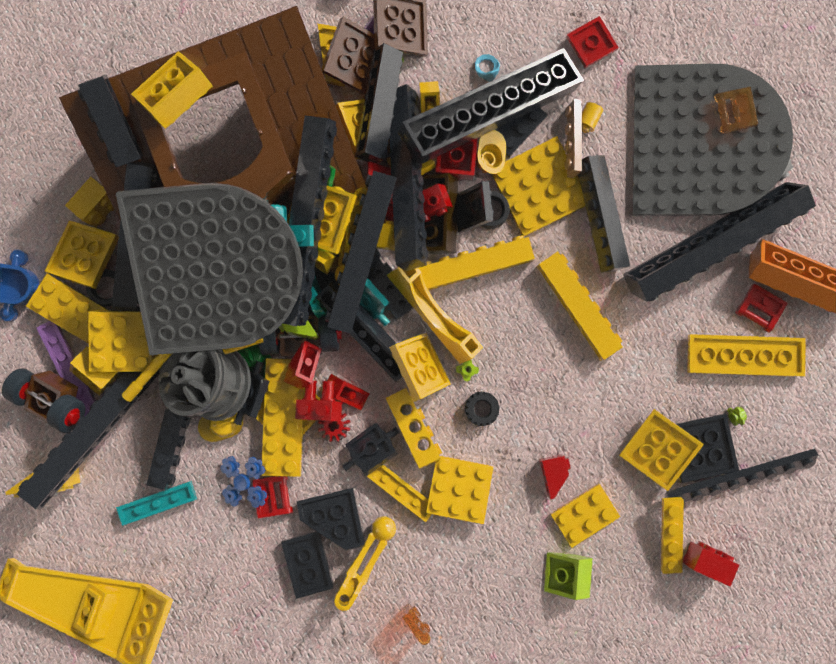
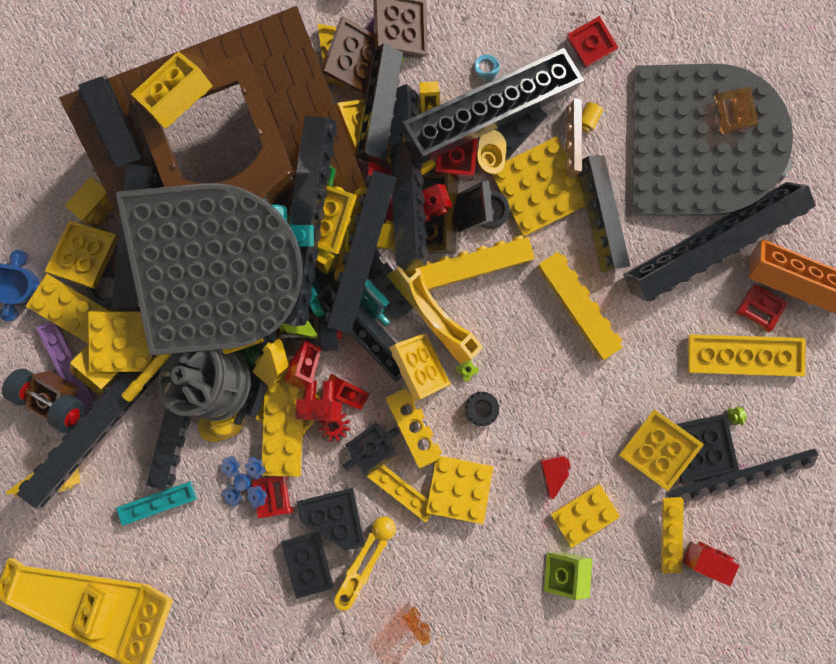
none -> yellow slope [253,338,289,387]

